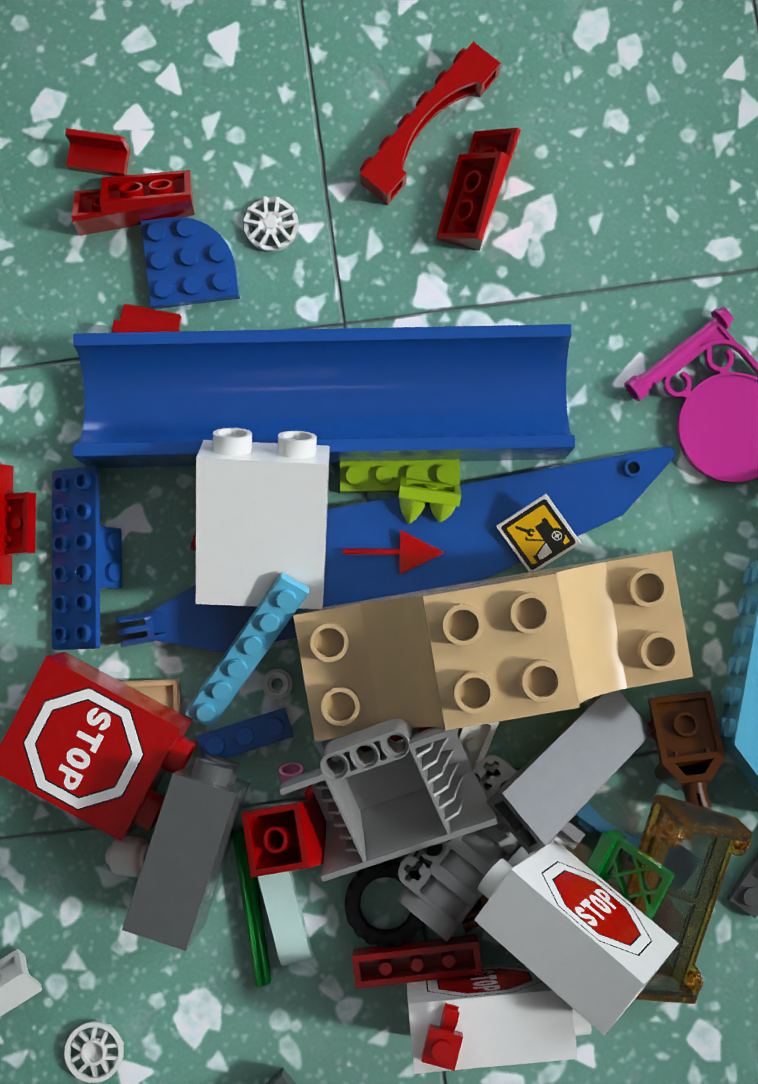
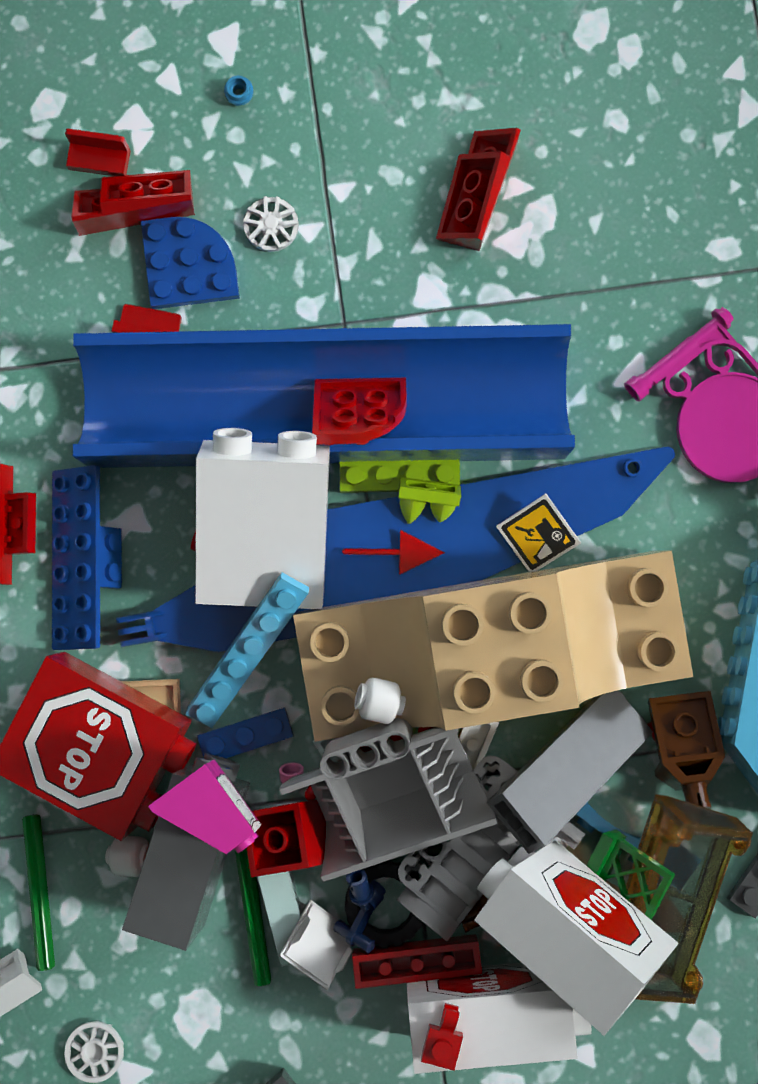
white plate [262,669,293,699] -> none
red arch [360,41,501,206] -> none
none -> green axle [22,814,55,971]
none -> dark pink slope [148,759,261,854]
none -> dark azure plate [224,75,254,106]
none -> white piece [279,900,353,990]
none -> red plate [312,377,407,445]
none -> dark blue pin [333,869,386,953]
none -> white head [354,678,406,724]

